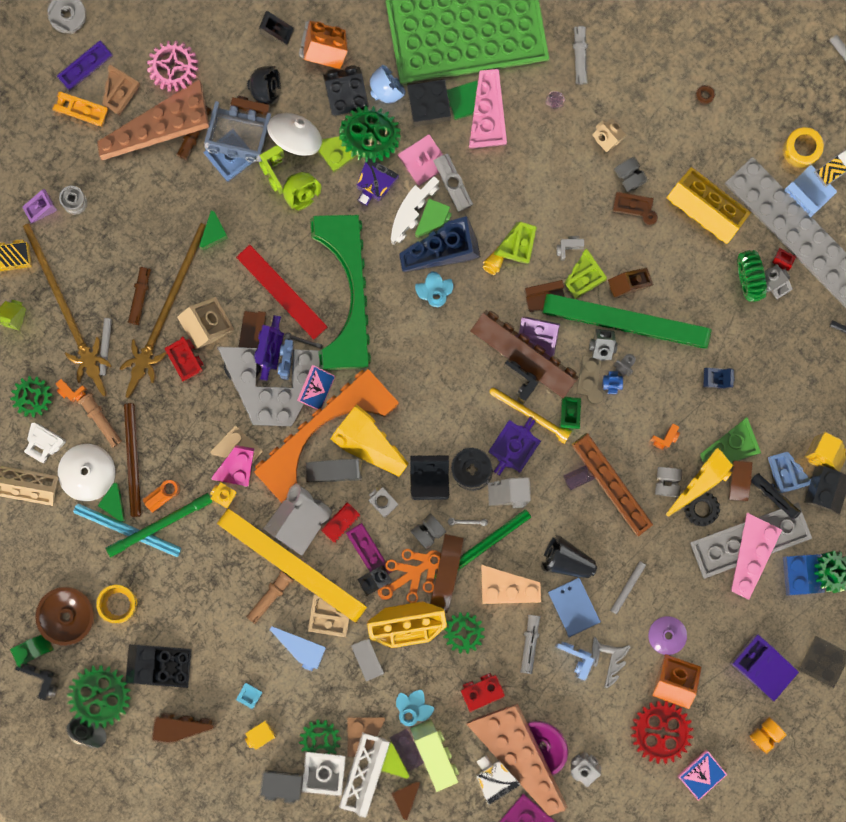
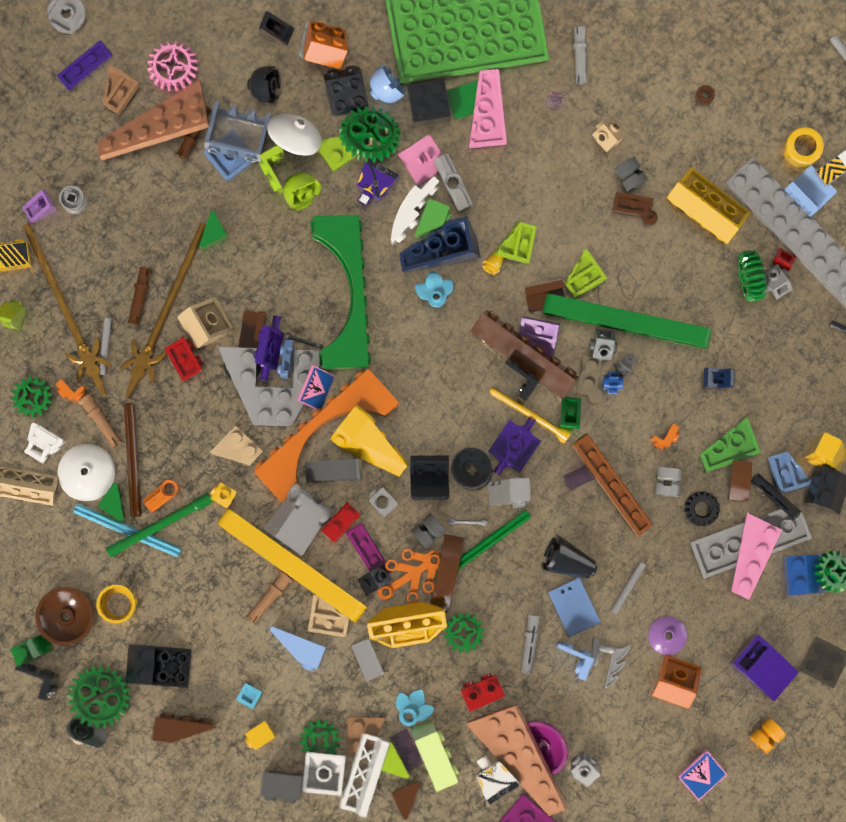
light orange plate [52,92,109,127] -> none
dark pink wing [212,445,255,487] -> none
reddish brown plate [231,96,270,116] -> none
red tile [236,244,328,340] -> none
light nougat wedge [481,565,541,604] -> none
light grey bracket [557,236,584,261] -> none
reddish brown slope [608,268,653,298] -> none
red gear [630,701,694,764] -> none
yellow wedge [666,448,733,517] -> none

